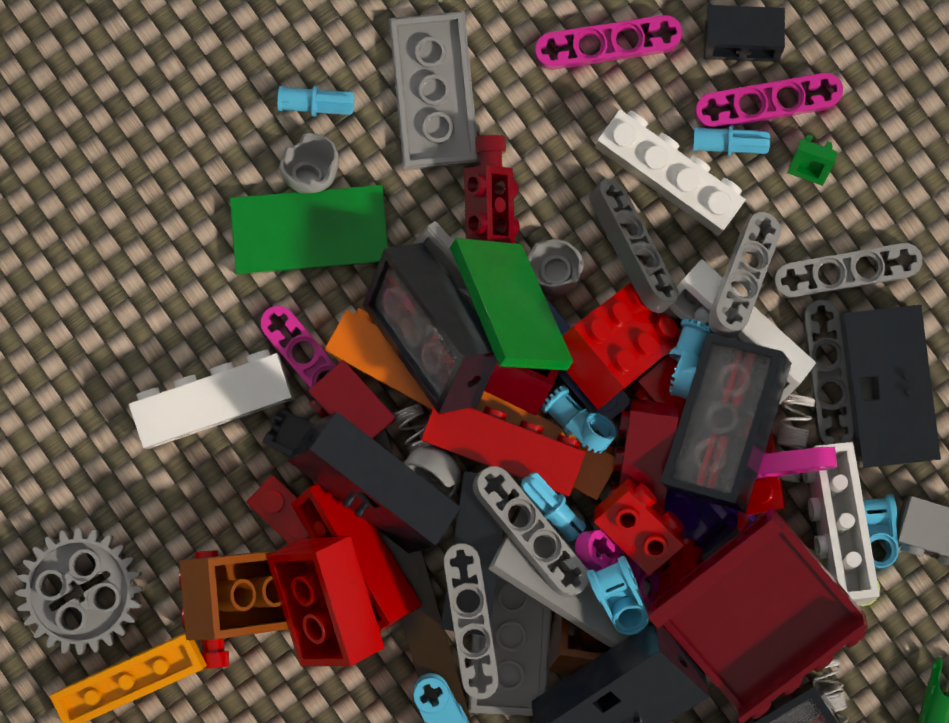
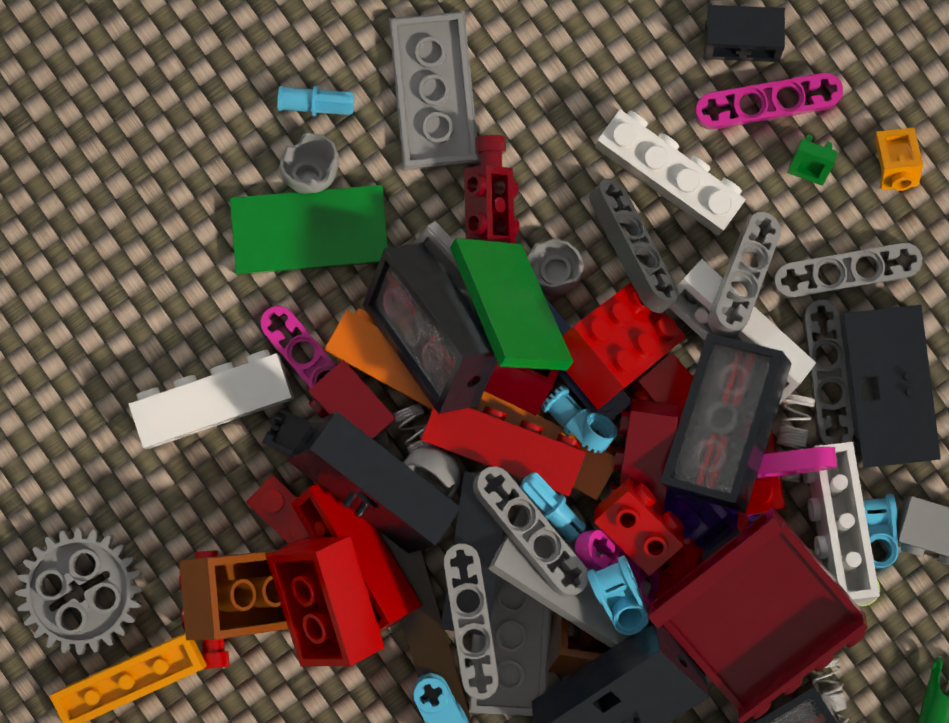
dark pink beam [535,15,682,70] -> none
medium azure connector [669,318,714,399] -> none
medium azure axle [693,125,770,156] -> none
none -> light orange bracket [875,127,923,191]

